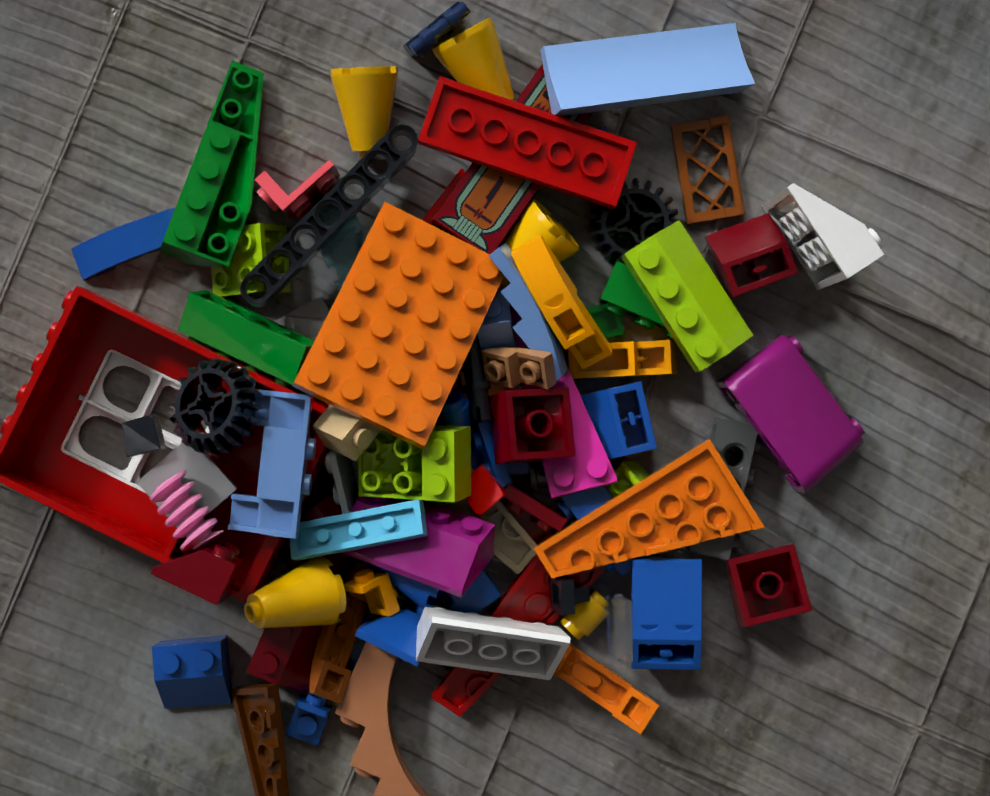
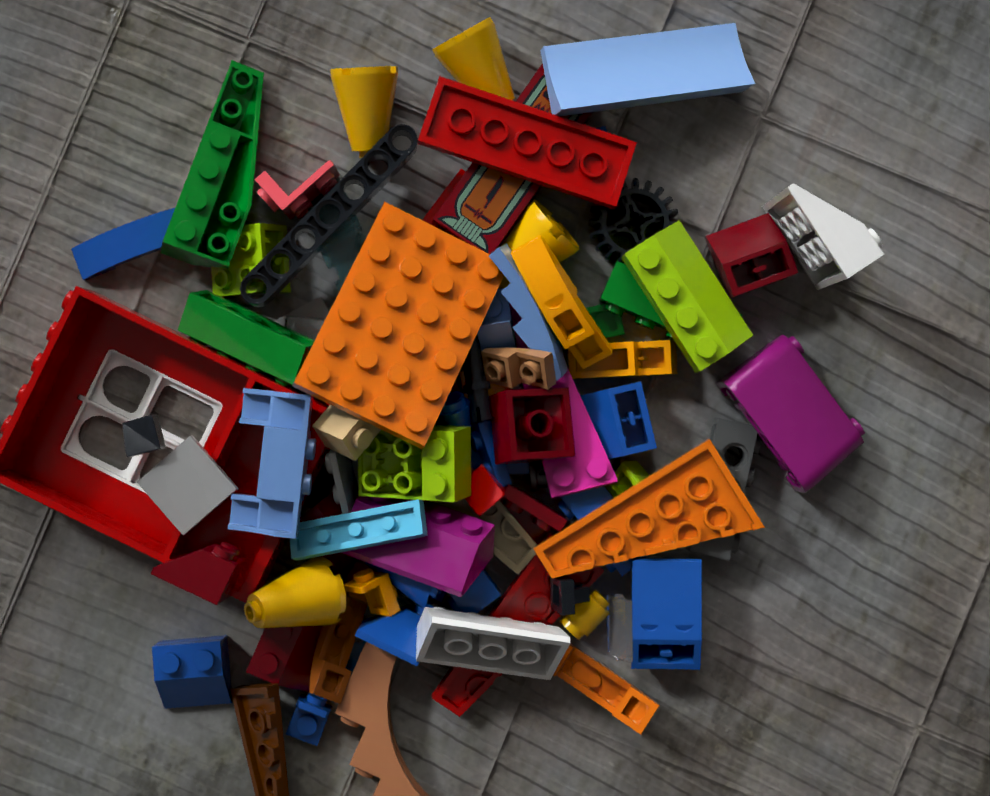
bright pink piece [149,470,224,552] -> none
black gear [169,358,263,455] -> none
dark blue plate [403,1,471,57] -> none
dark orange window [670,115,746,225] -> none
dark red slope [727,543,812,627] -> none

